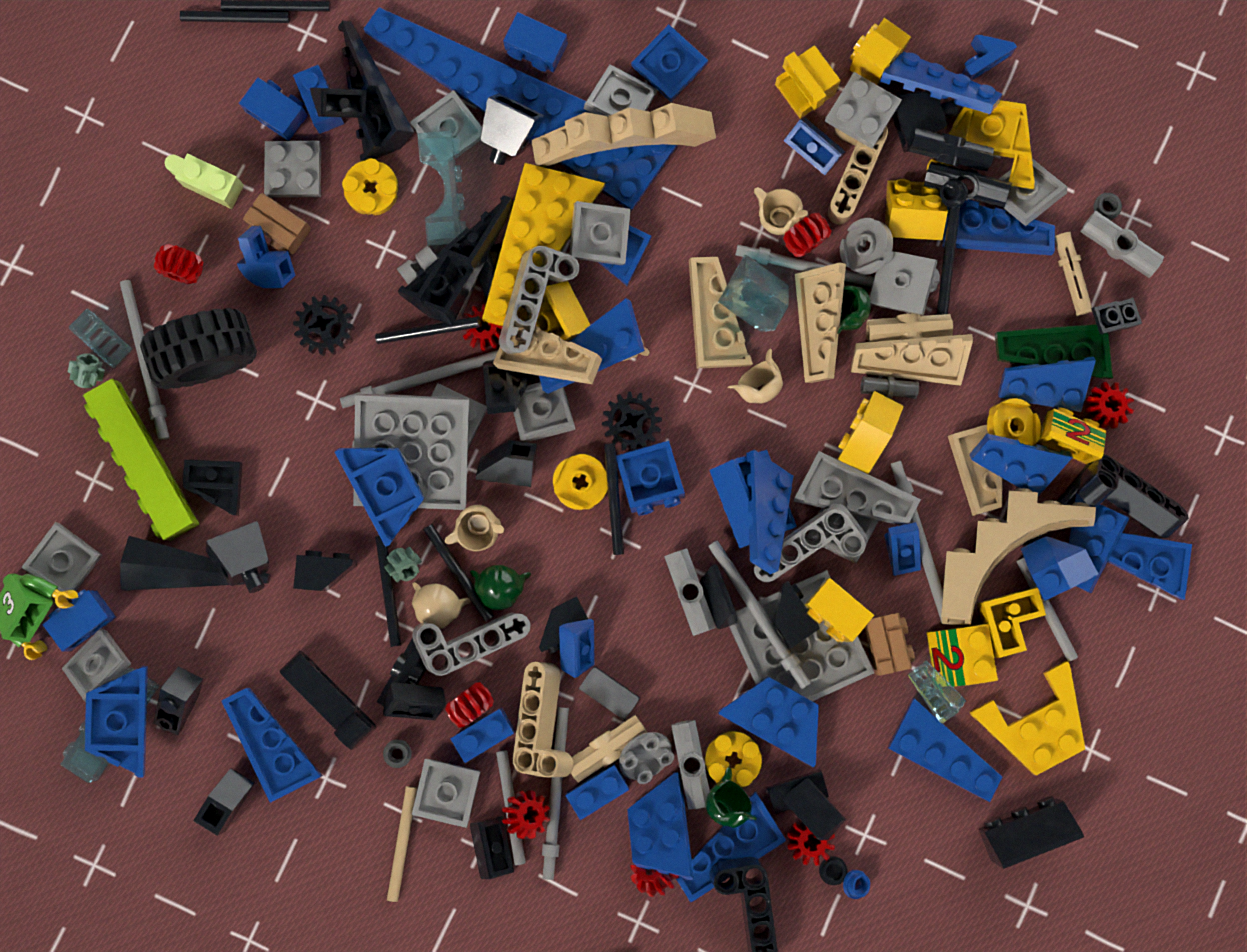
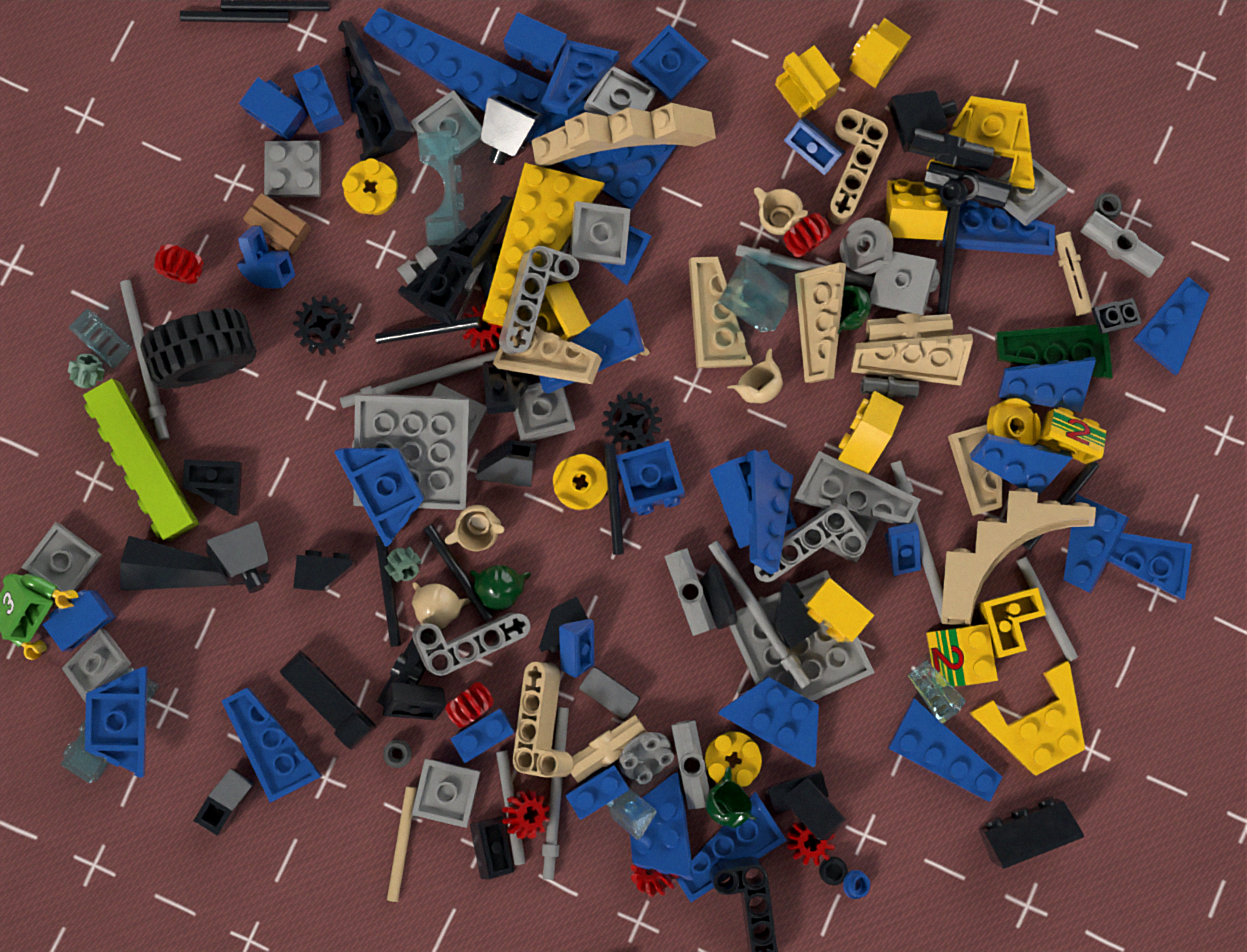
black slope [153,666,203,736] -> none
yellowish green brick [165,153,244,209] -> none
black slope [310,87,366,118] -> none
light grey plate [825,72,902,149] -> none
medium nougat brick [864,613,915,676] -> none
blue wing [880,51,1002,114] -> none
blue slope [962,35,1017,81] -> none
blue slope [1021,536,1099,601] -> none
black beam [1079,454,1189,538] -> none
red gear [1085,382,1134,429] -> none
none -> blue wing [541,40,620,116]
none -> clear light blue slope [606,788,657,840]
none -> blue wing [1133,277,1210,375]

